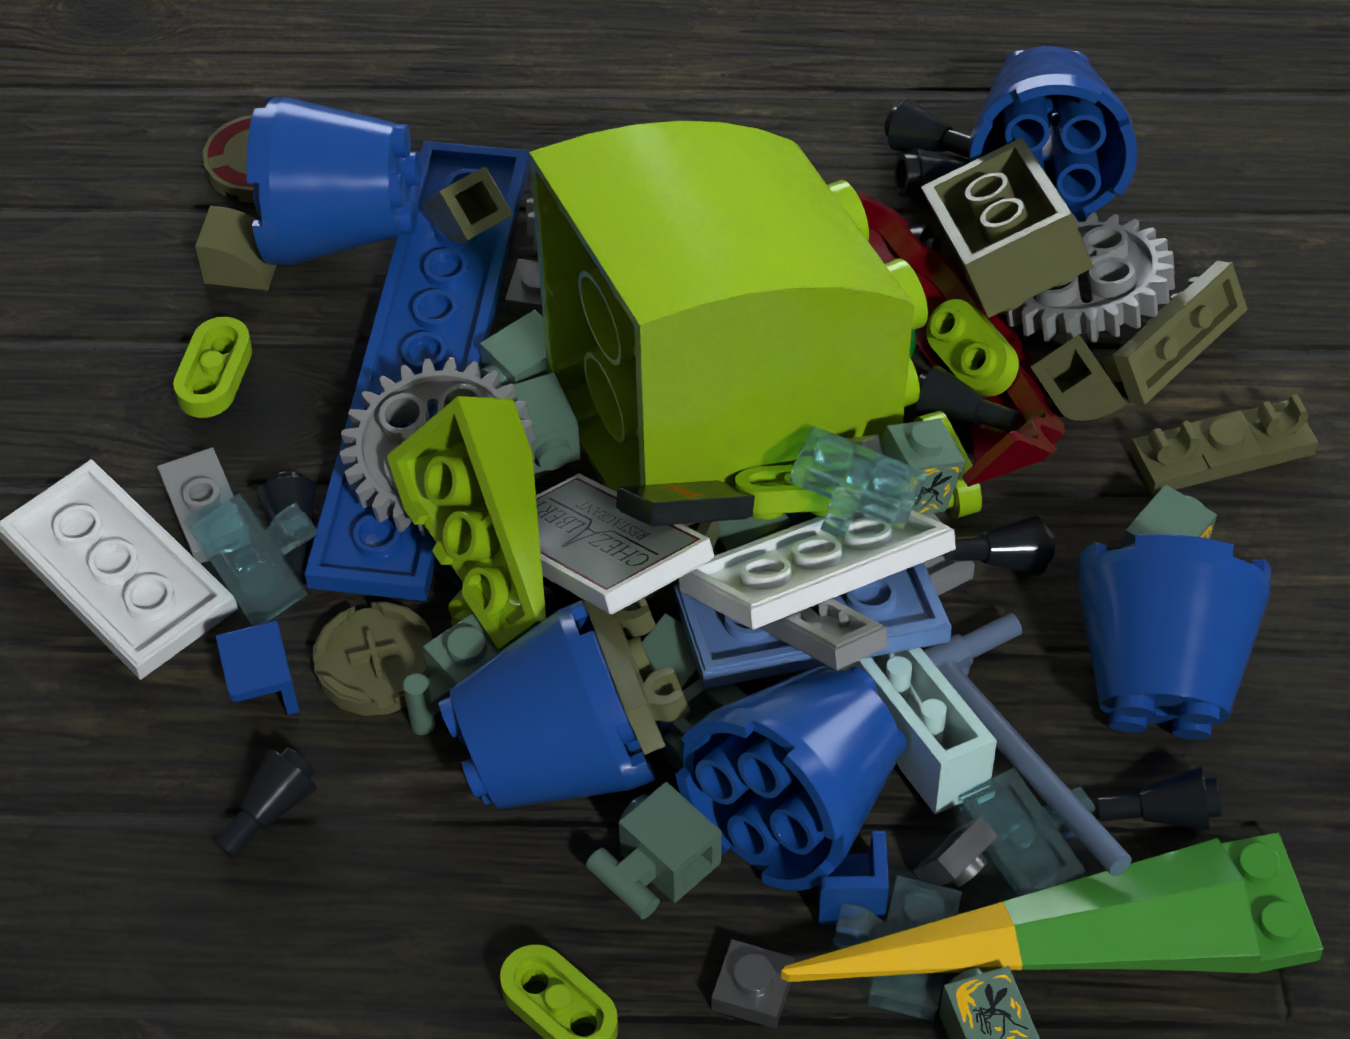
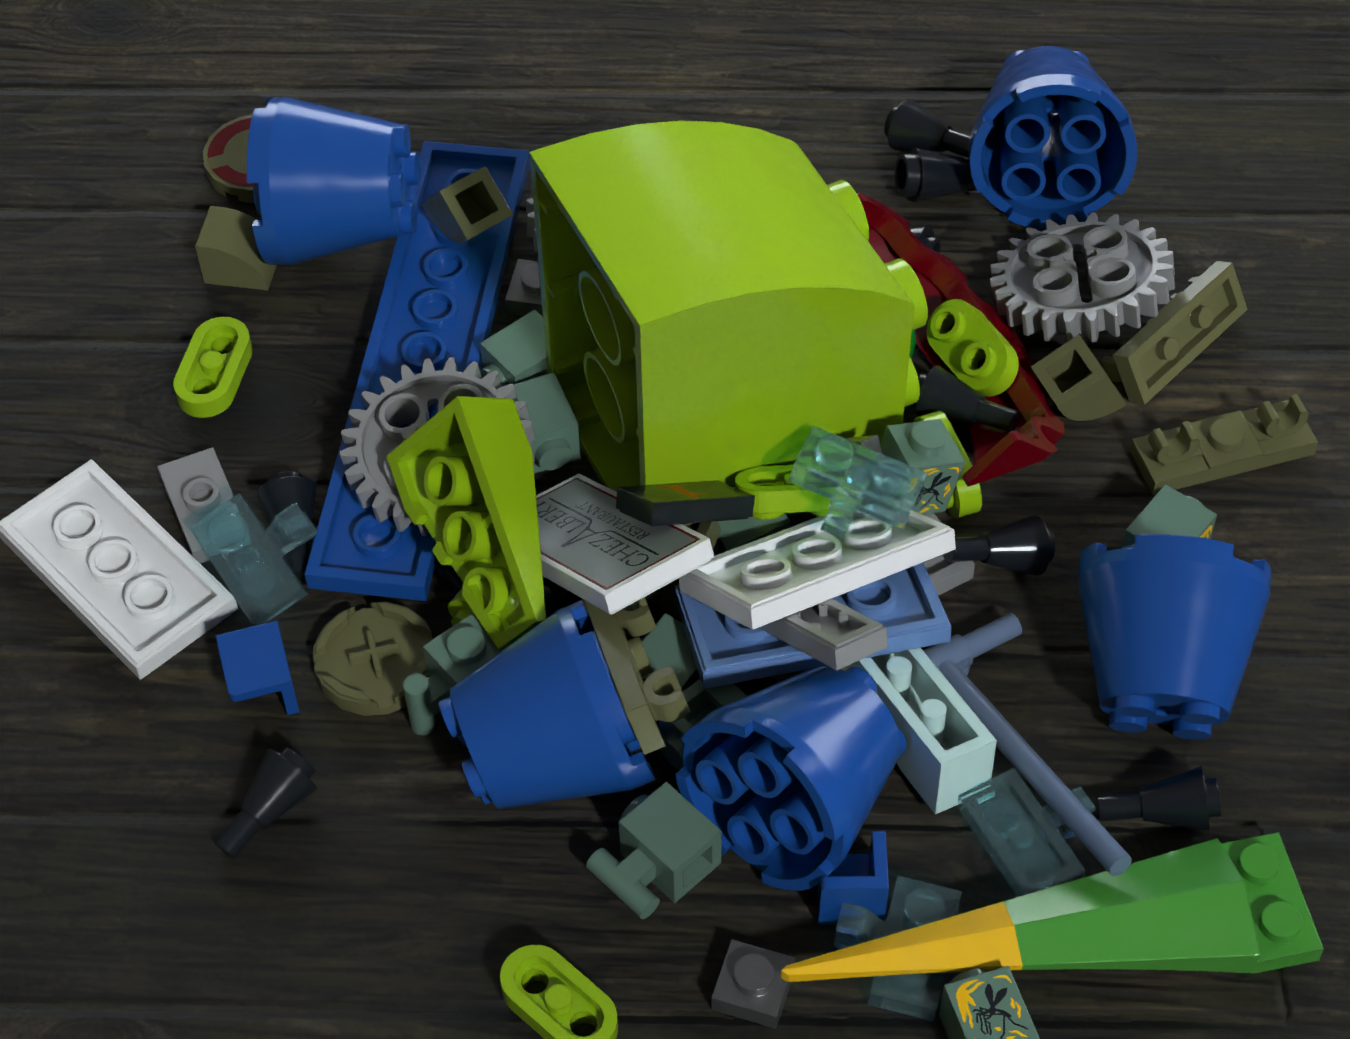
flat silver plate [913,816,998,891] -> none
olive brick [921,137,1094,318] -> none

